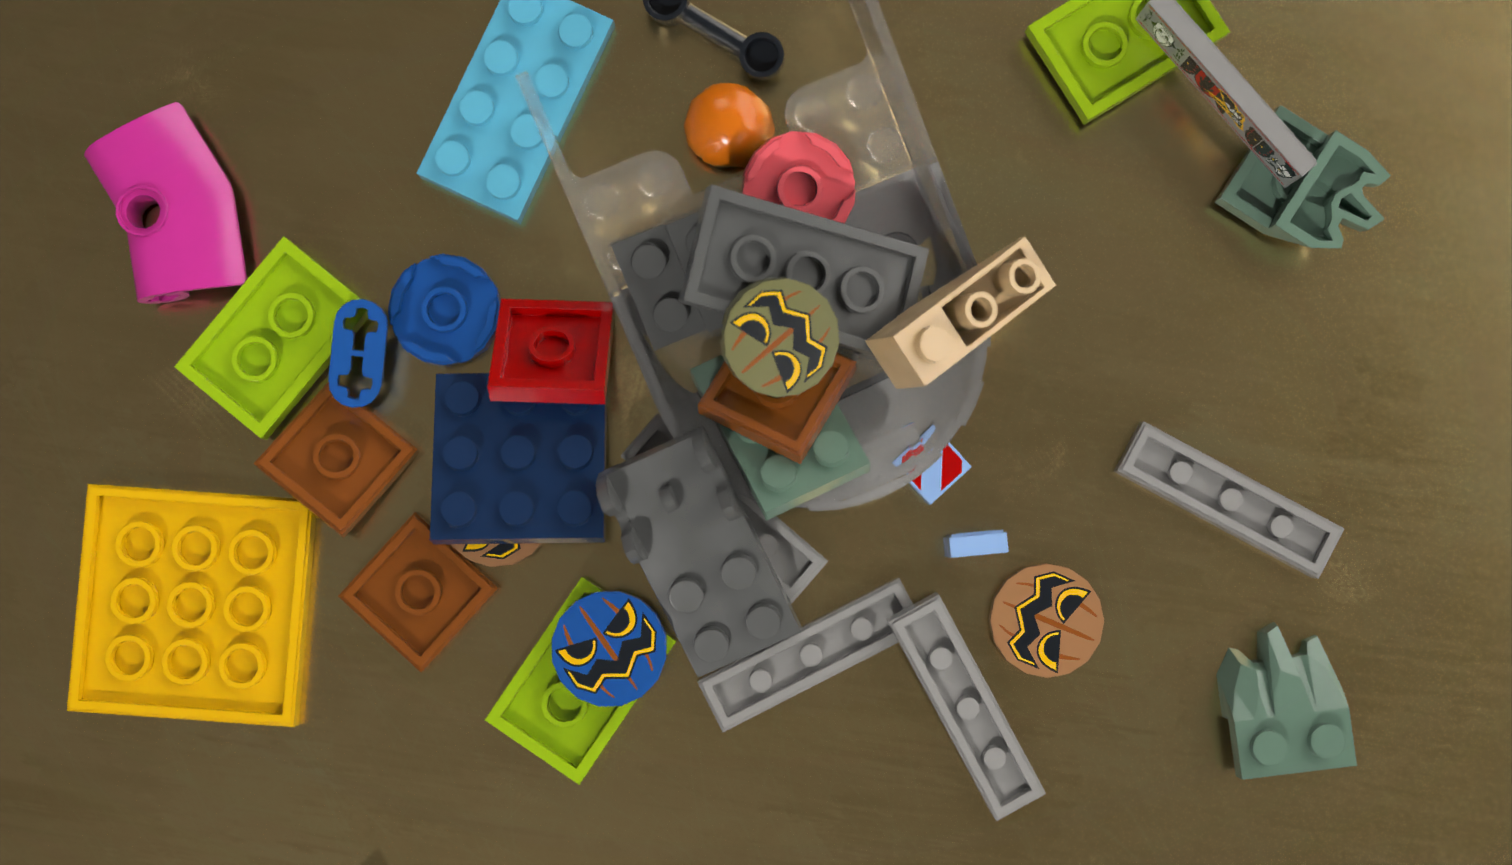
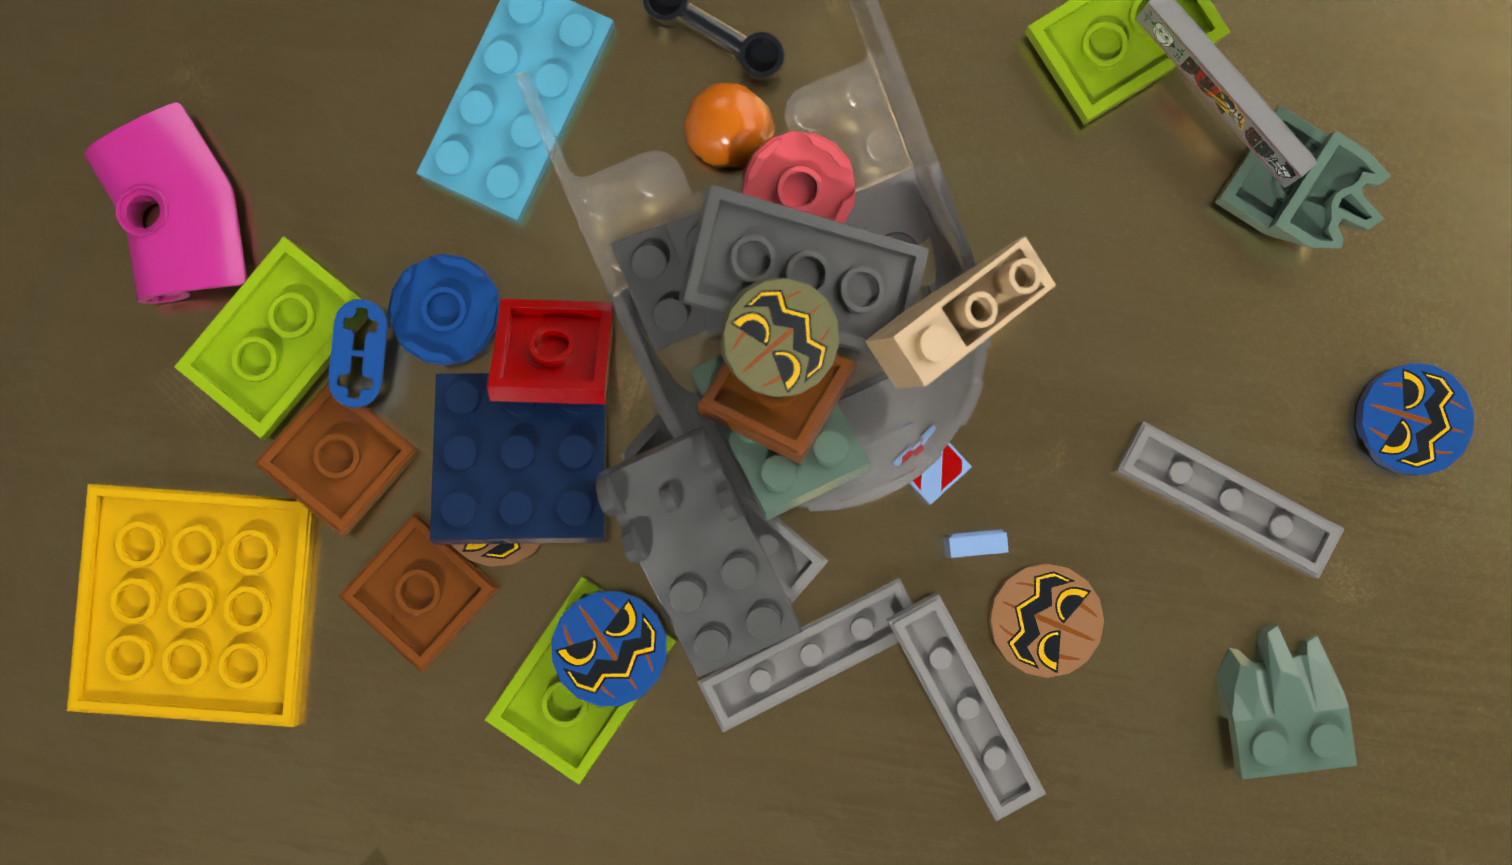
none -> blue tile [1355,363,1475,476]

